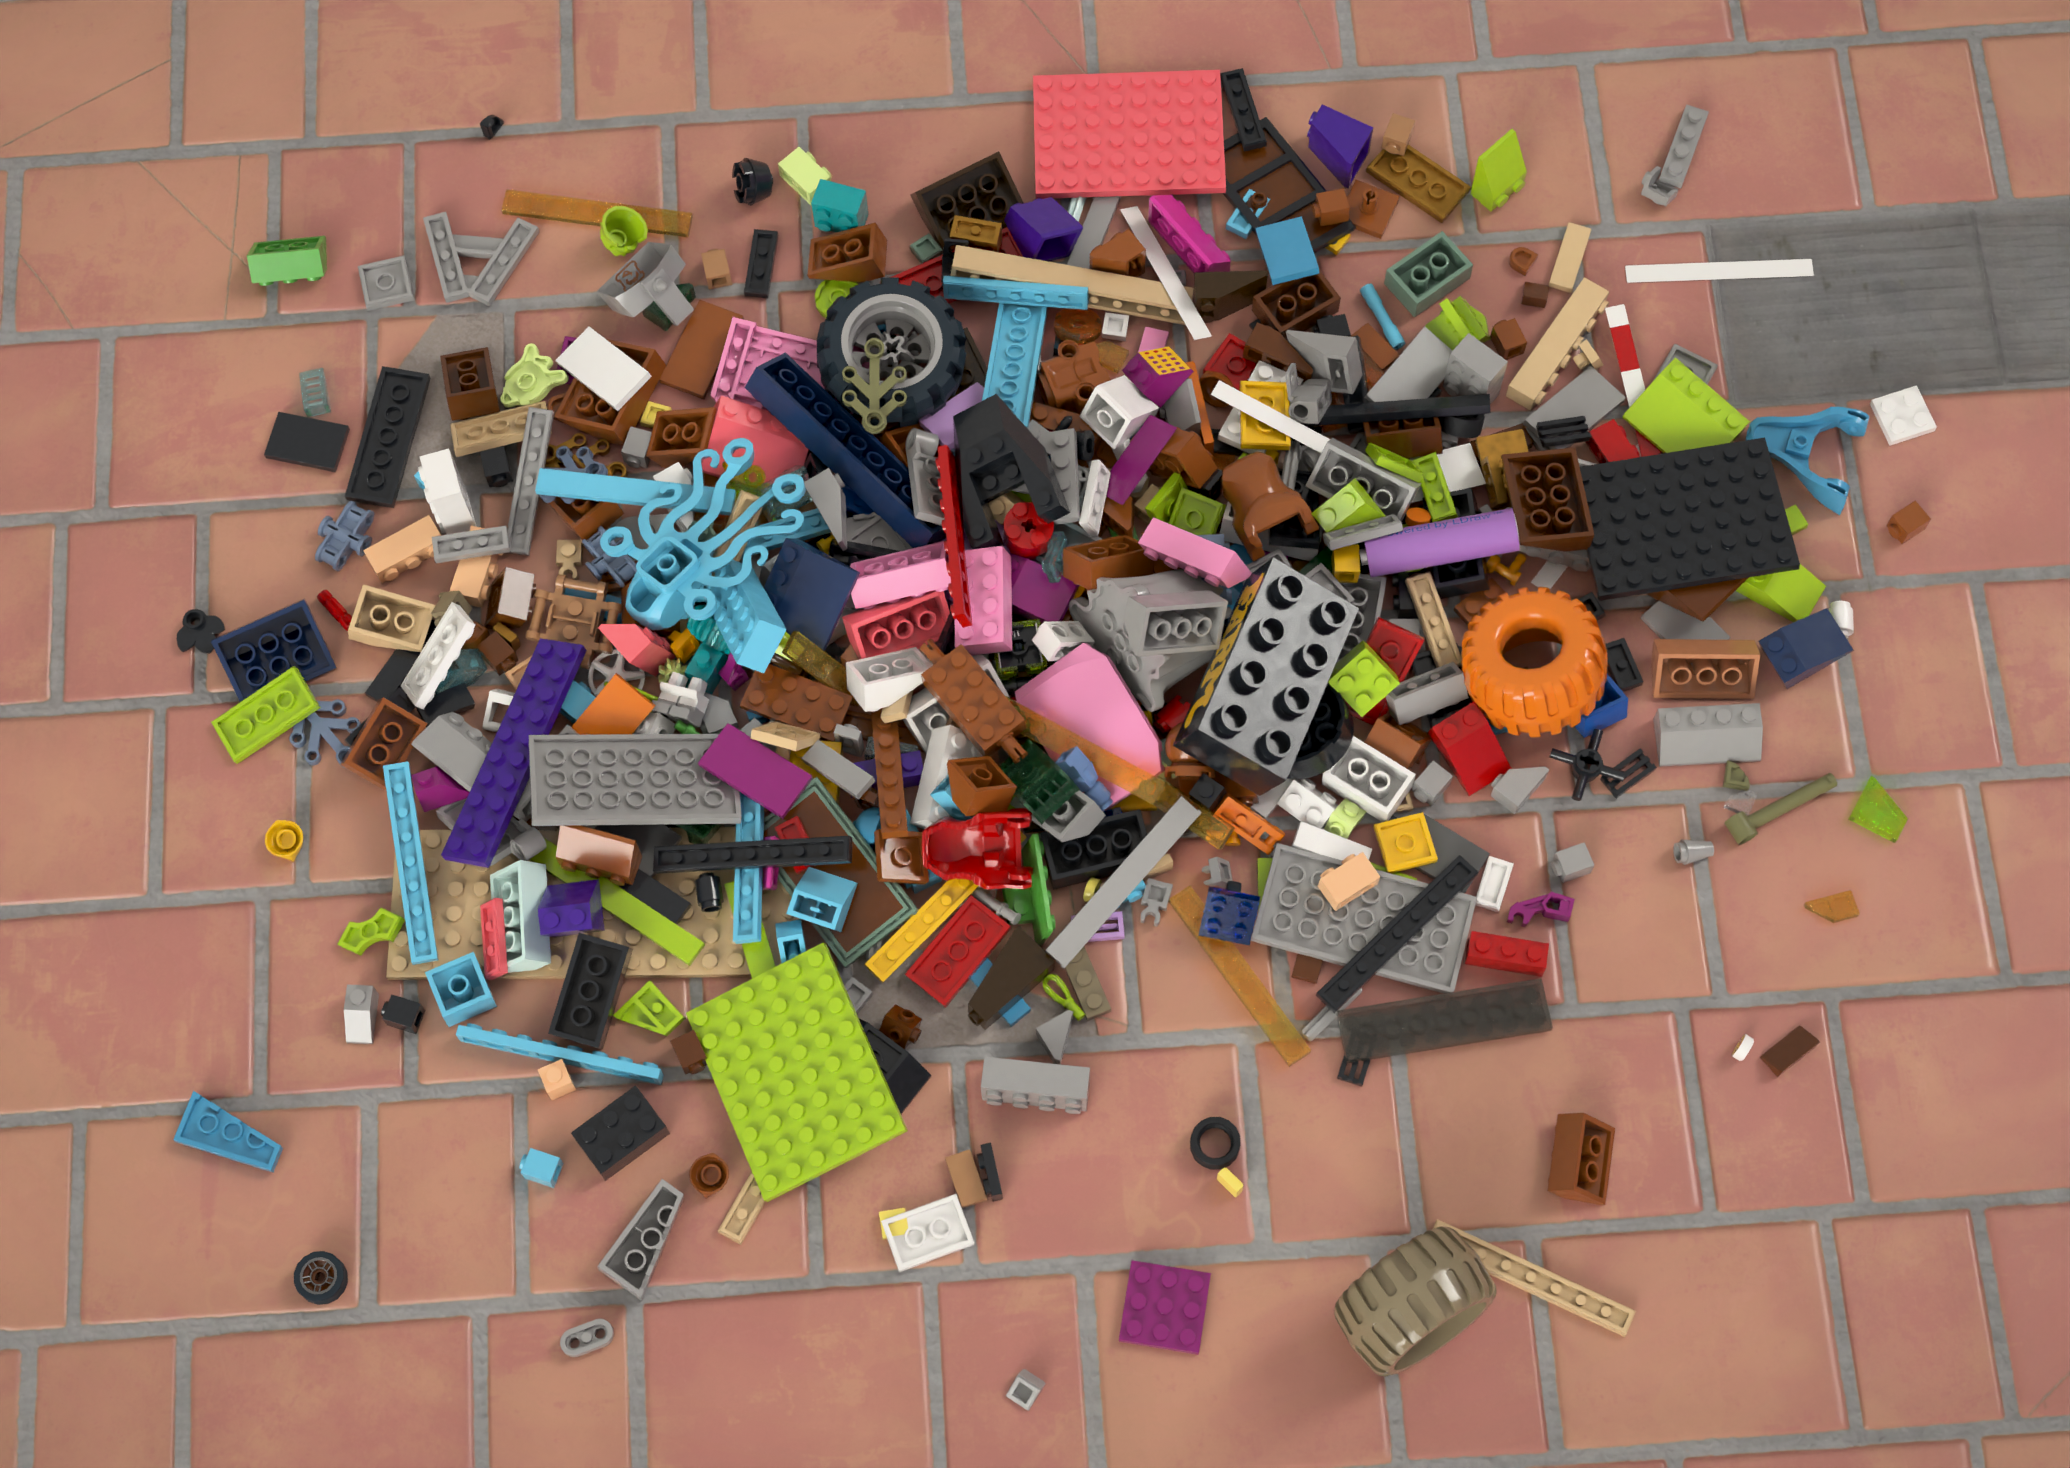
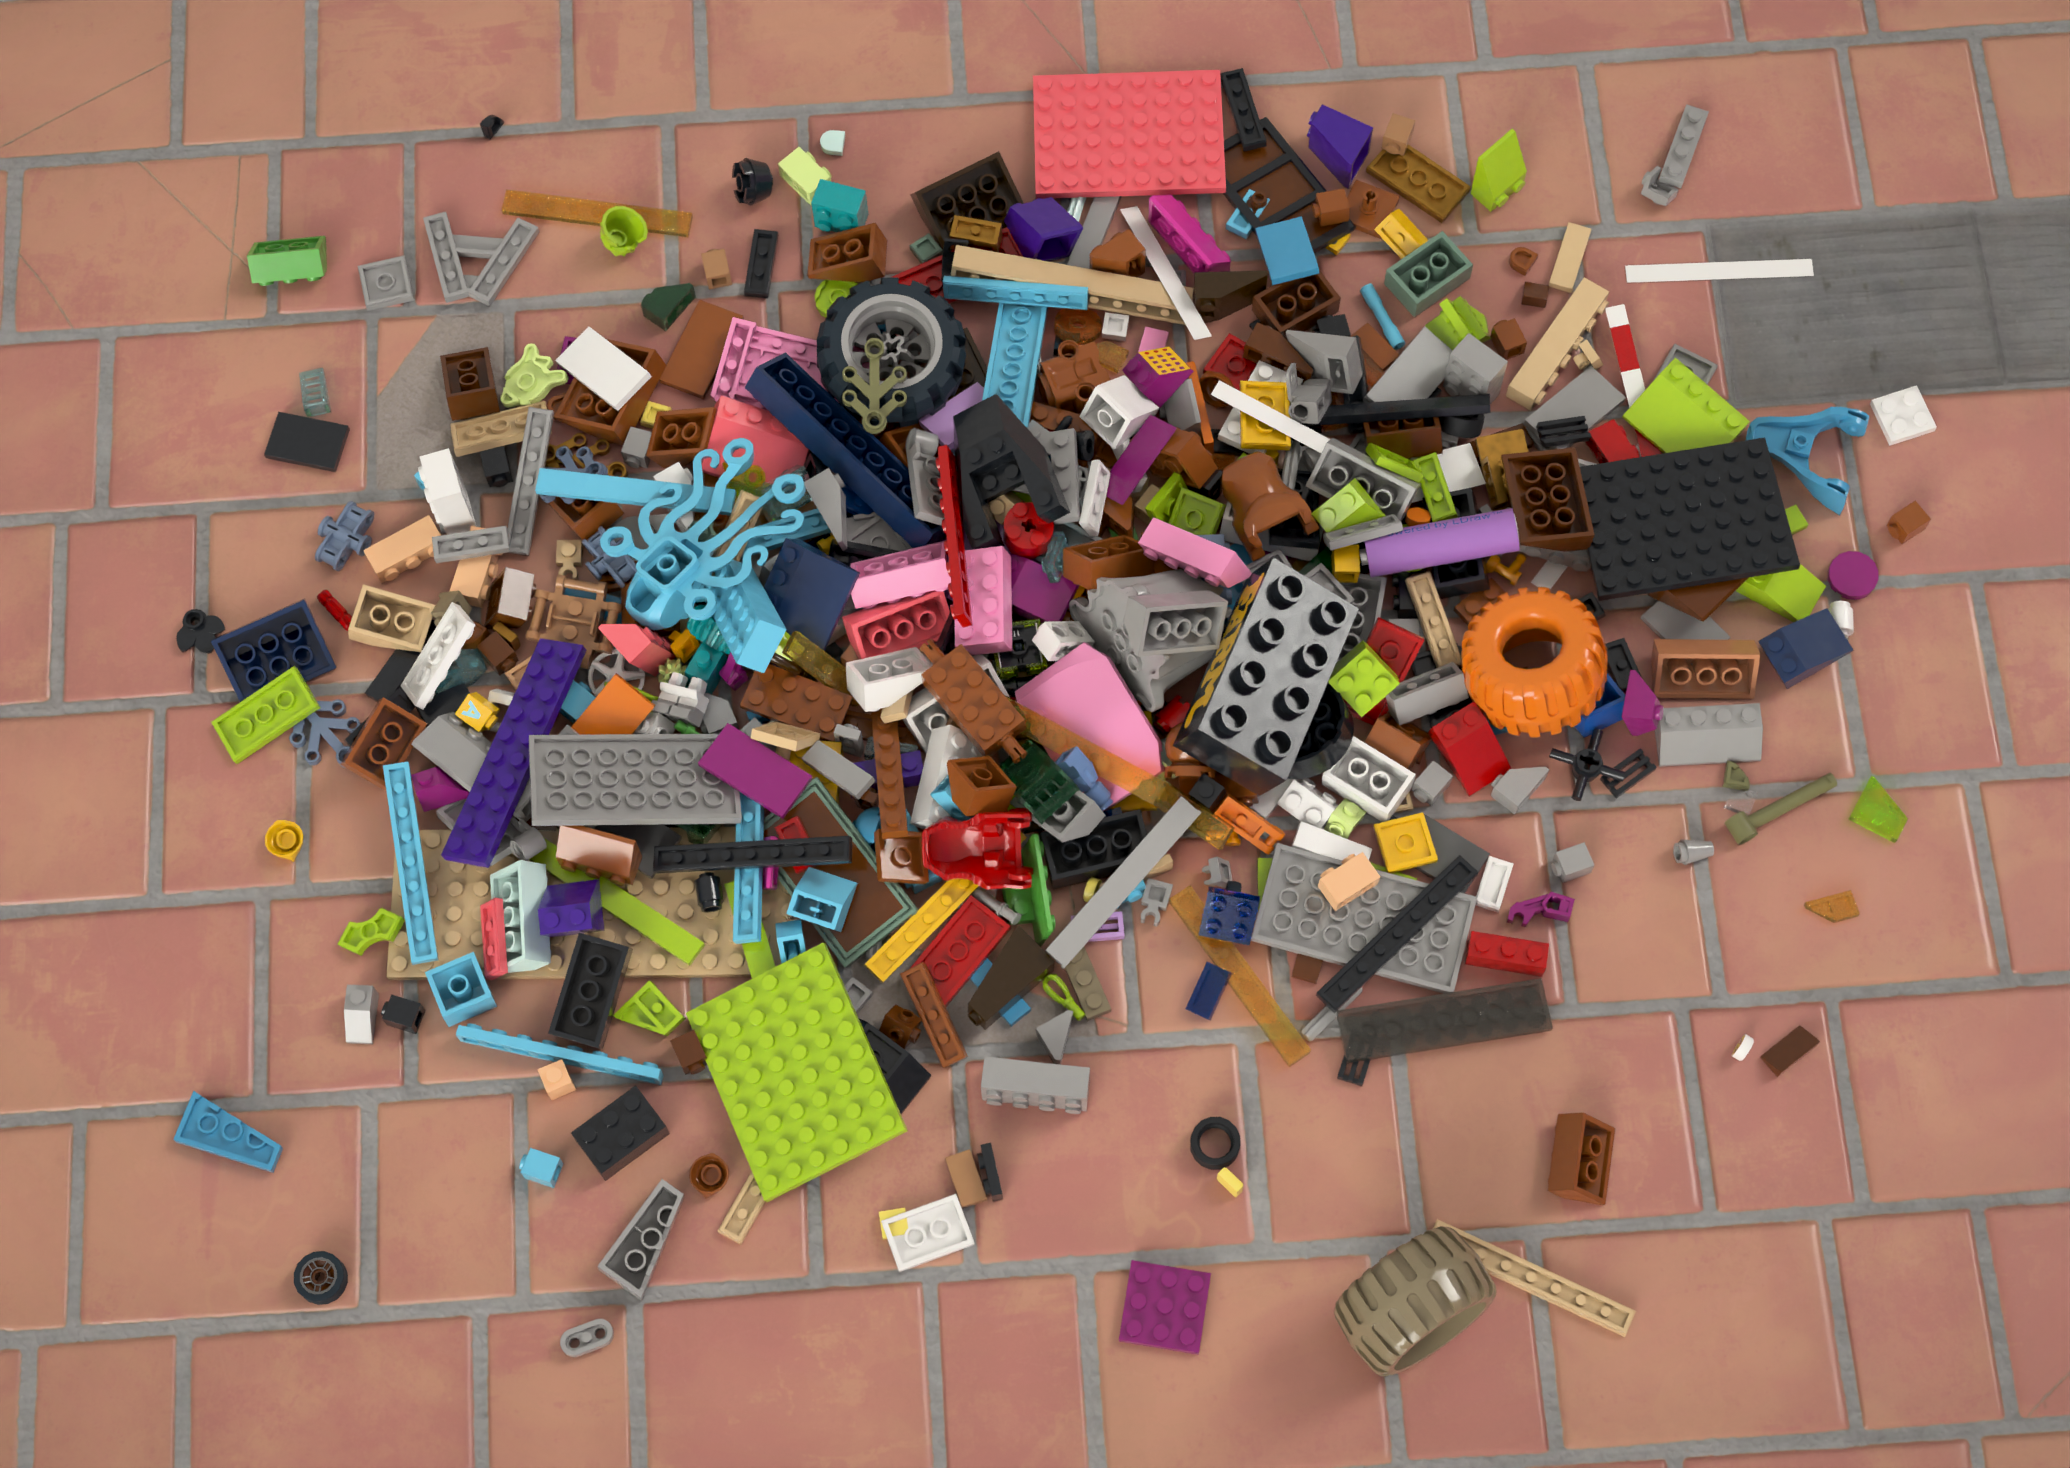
black plate [345,366,431,508] -> none
light grey piece [597,242,694,326] -> none
black tile [617,869,692,925] -> none
light grey slope [1006,1369,1046,1411] -> none
none -> yellow brick [455,692,500,732]
none -> light aqua tile [820,130,846,156]
none -> dark orange tile [900,962,968,1068]
none -> clear blue tile [1185,962,1232,1021]
none -> yellow panel [1374,208,1428,259]
none -> magenta slope [1622,670,1663,736]
none -> magenta tile [1827,551,1879,600]

